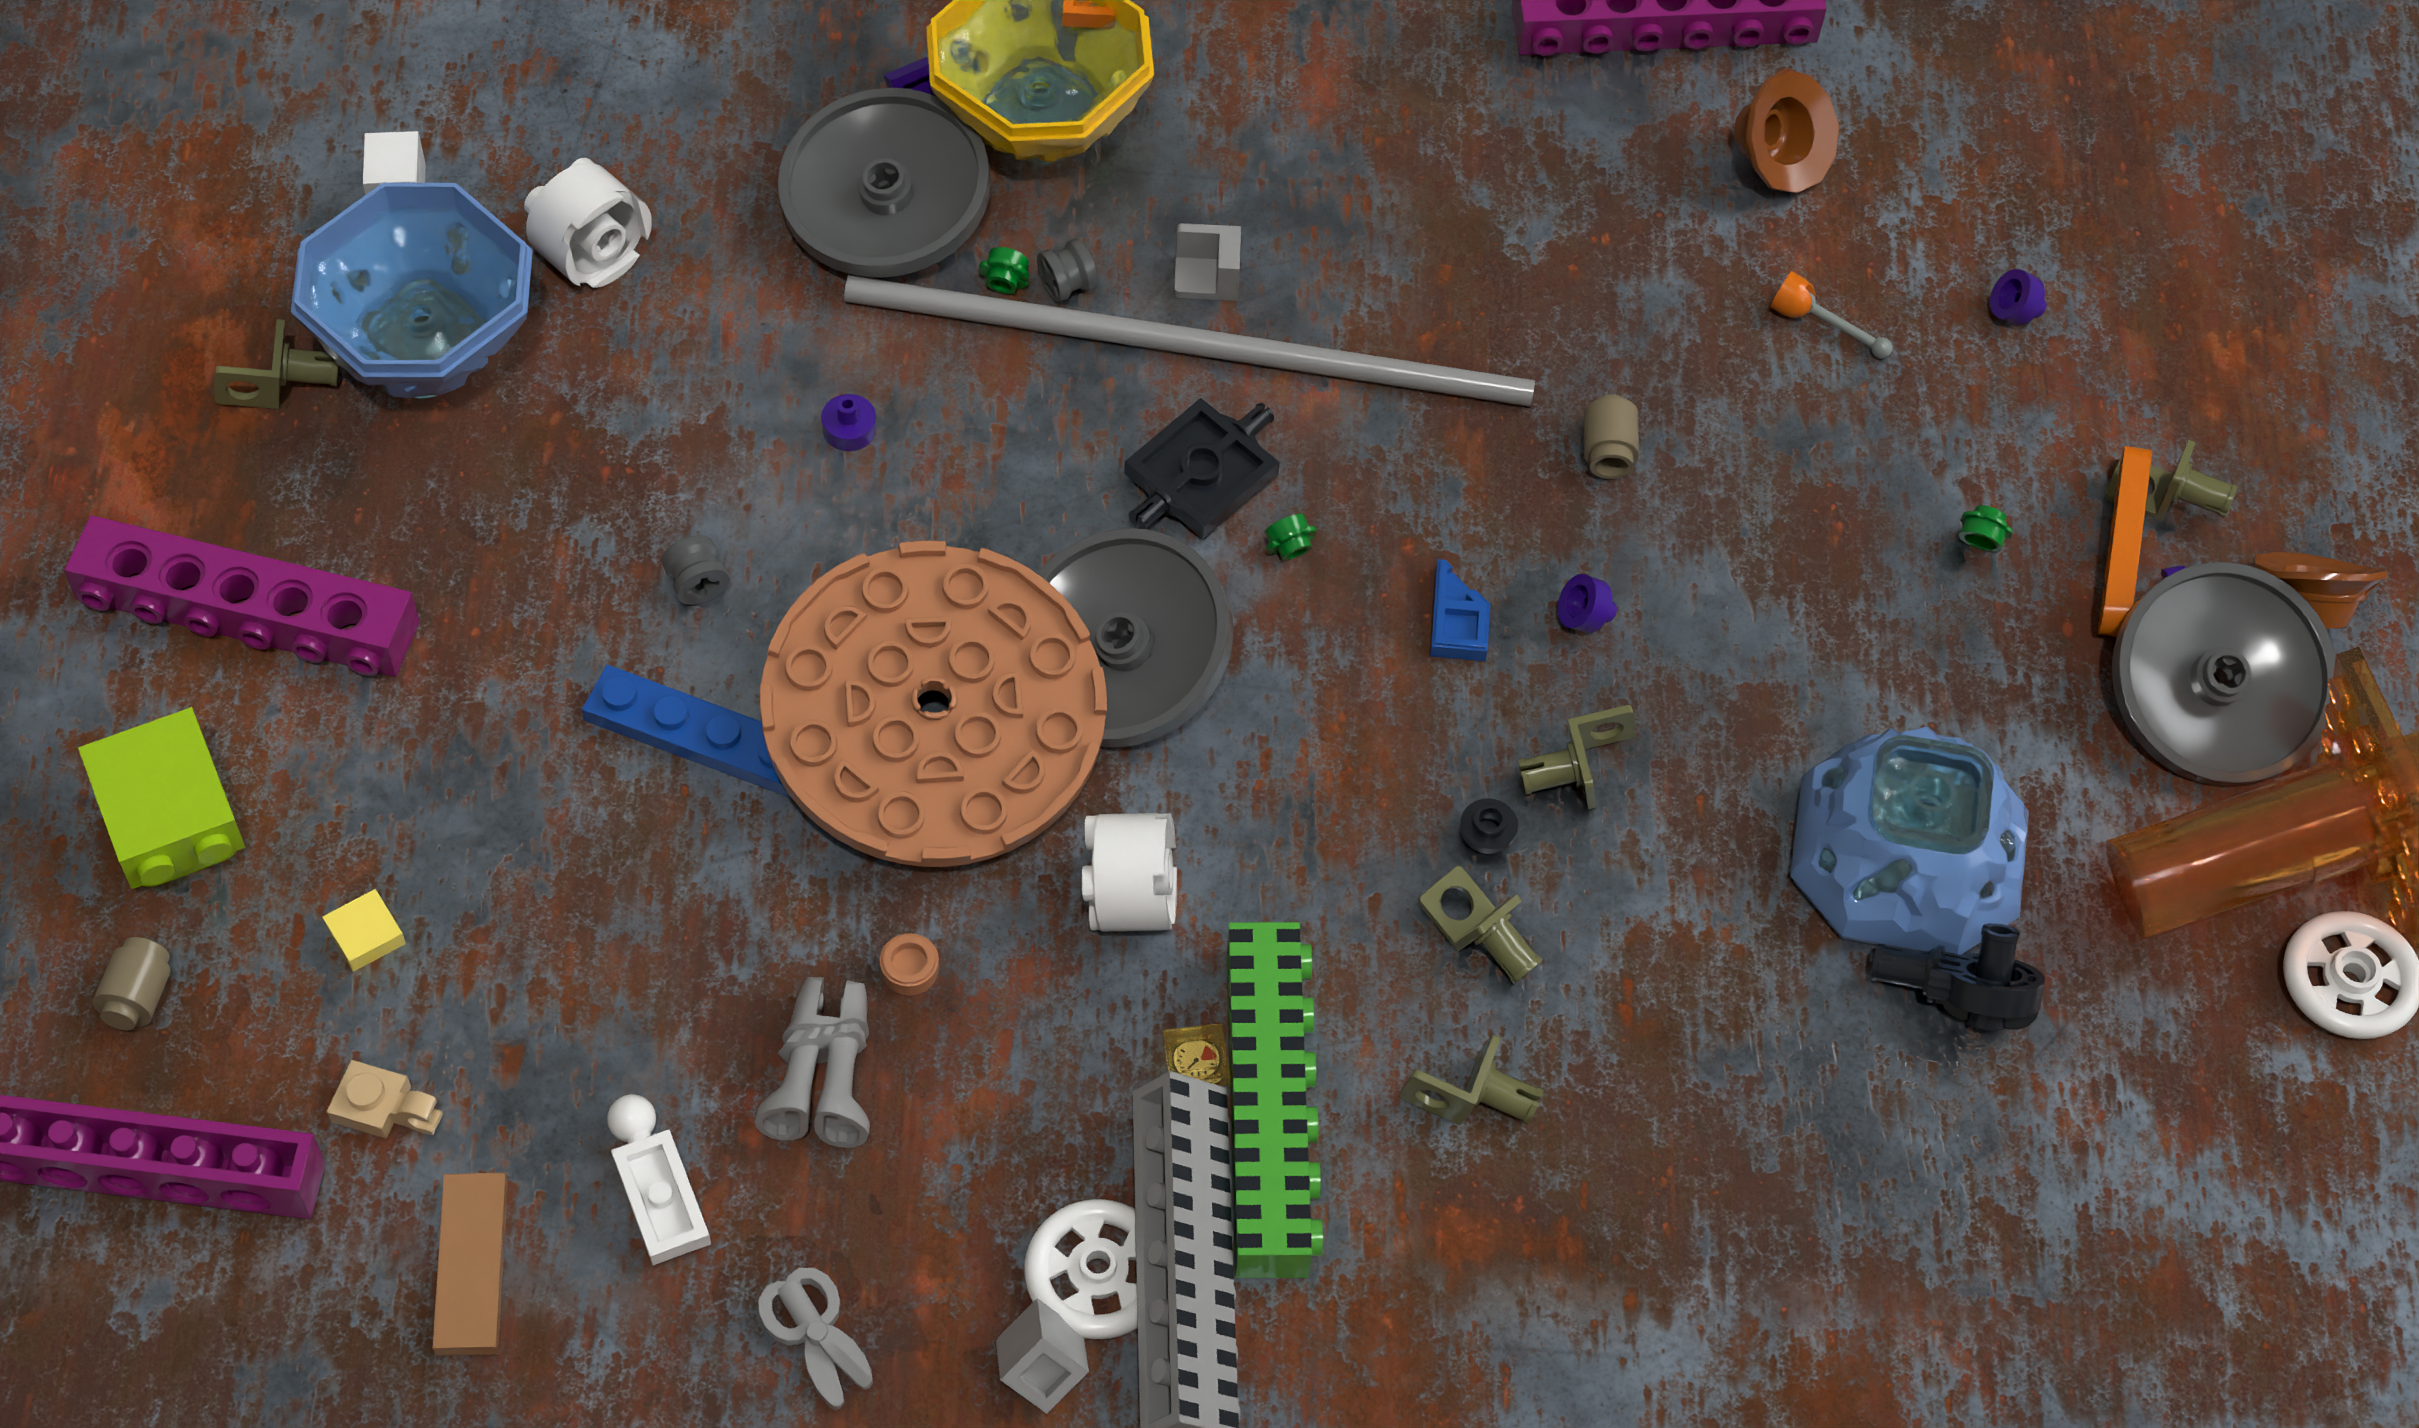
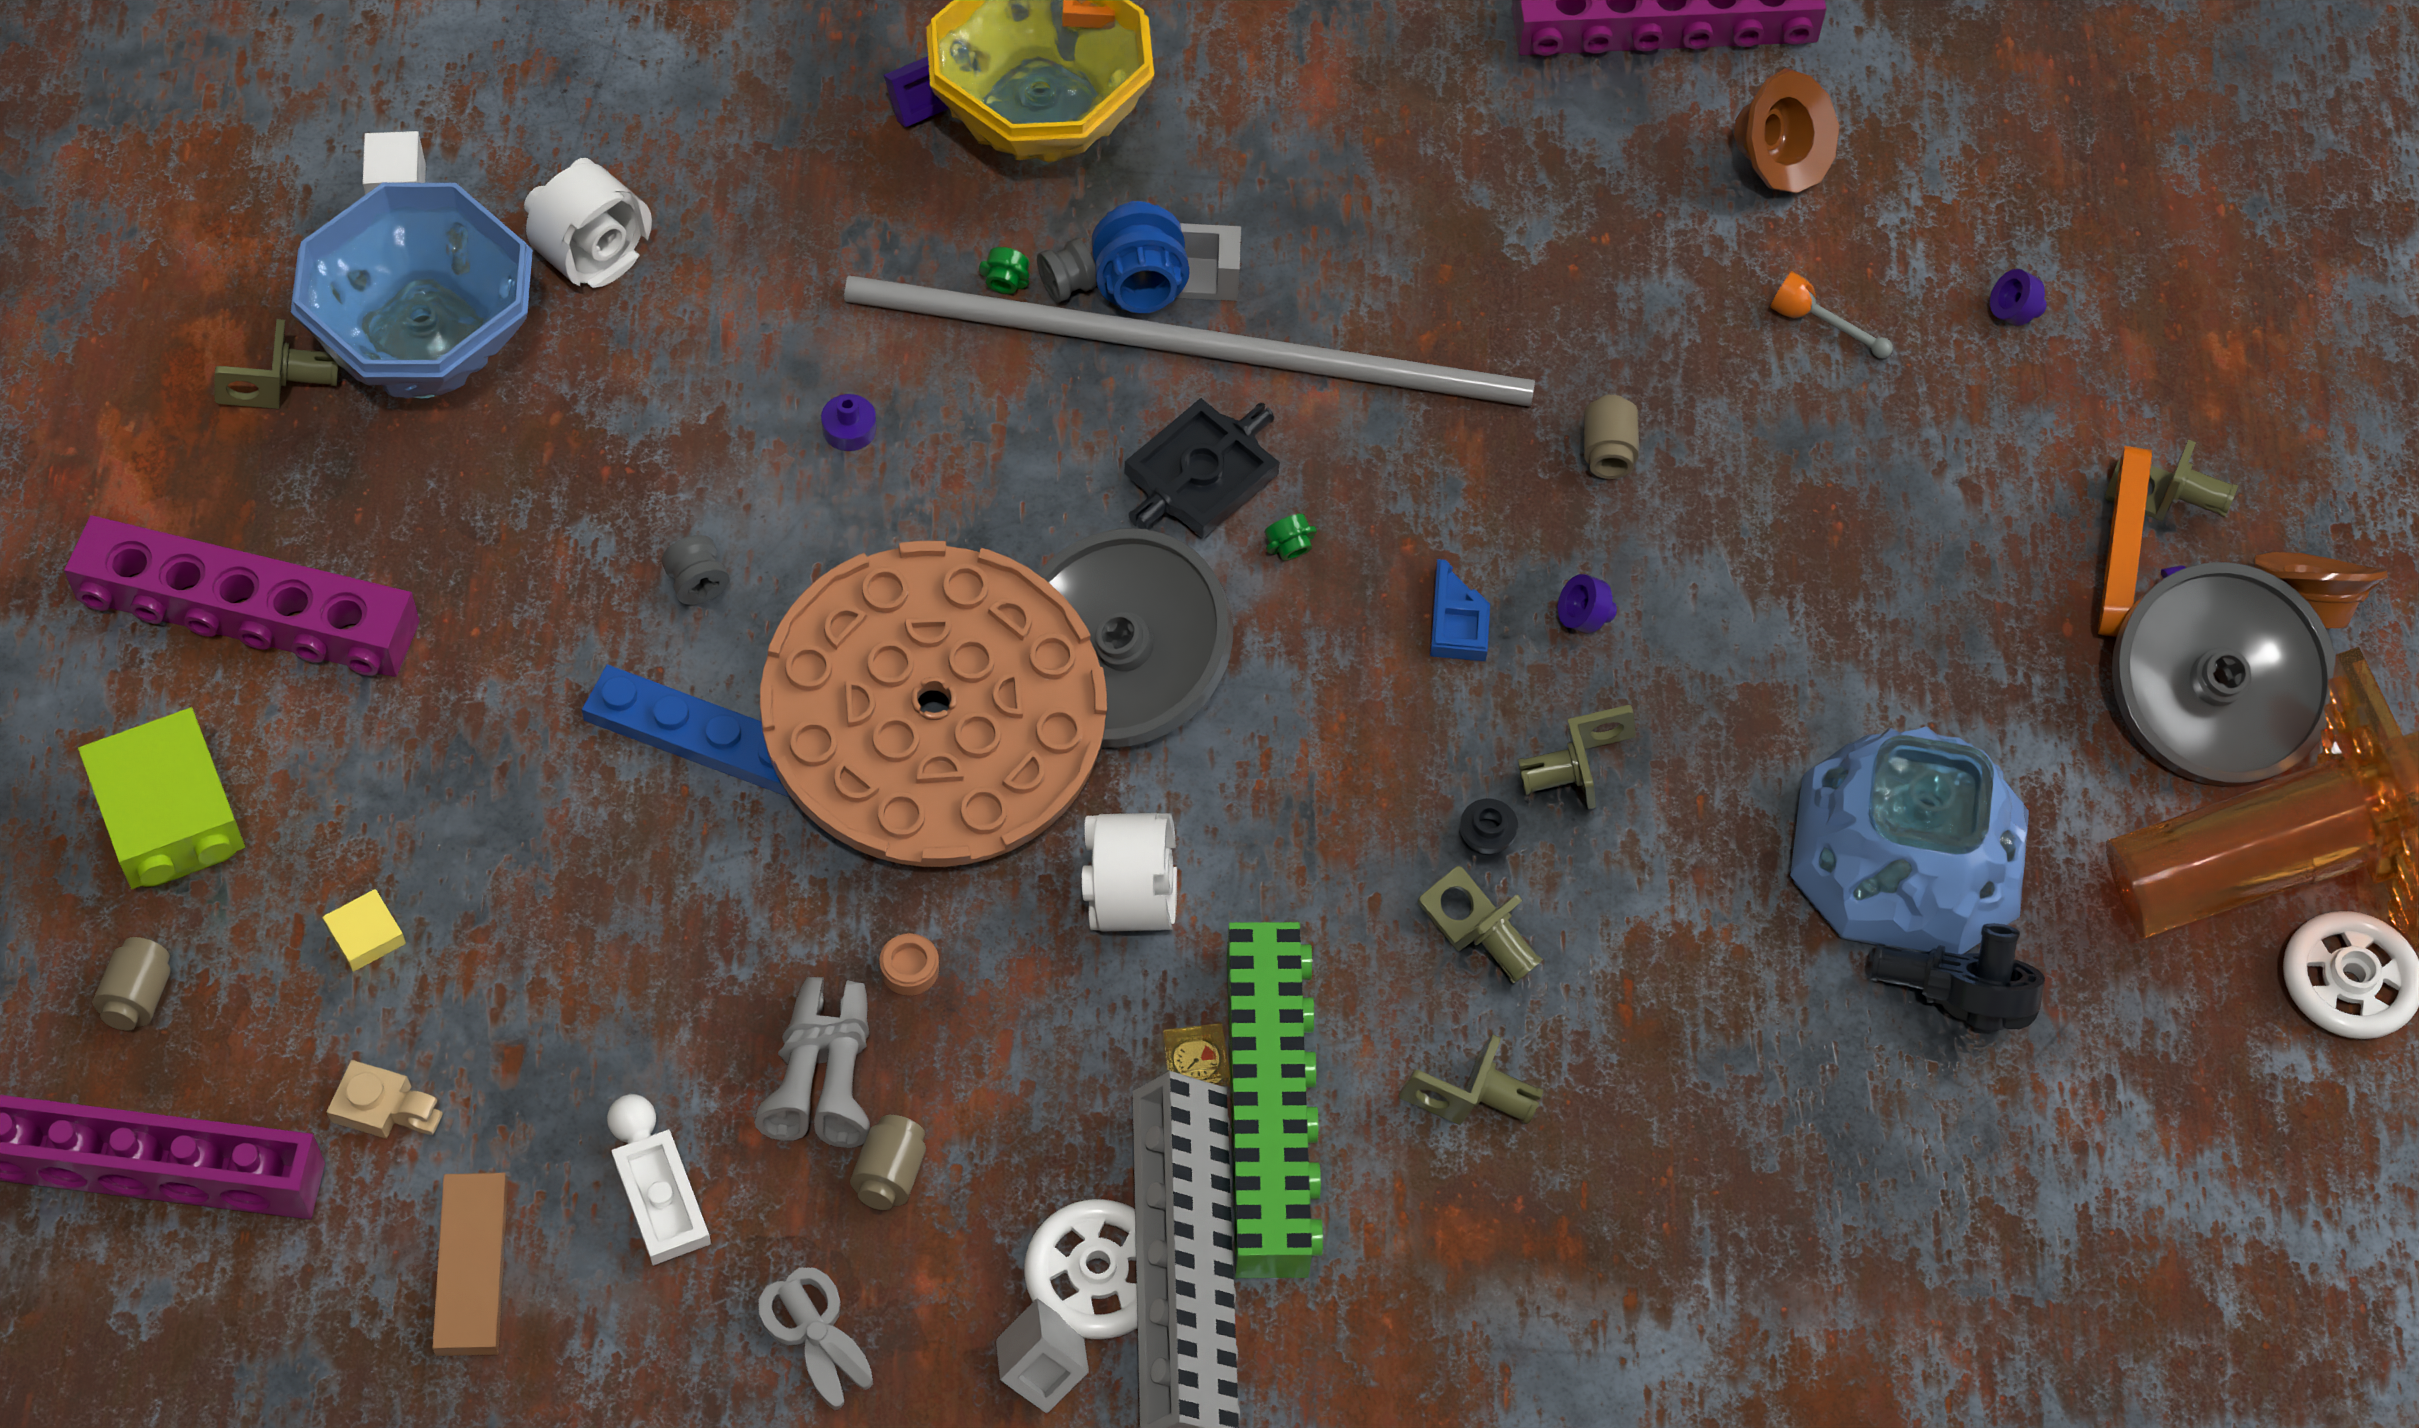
dark grey dish [778,88,991,277] -> none
green plate [1959,505,2013,552] -> none
none -> dark tan brick [850,1115,926,1210]
none -> blue piece [1091,201,1189,313]

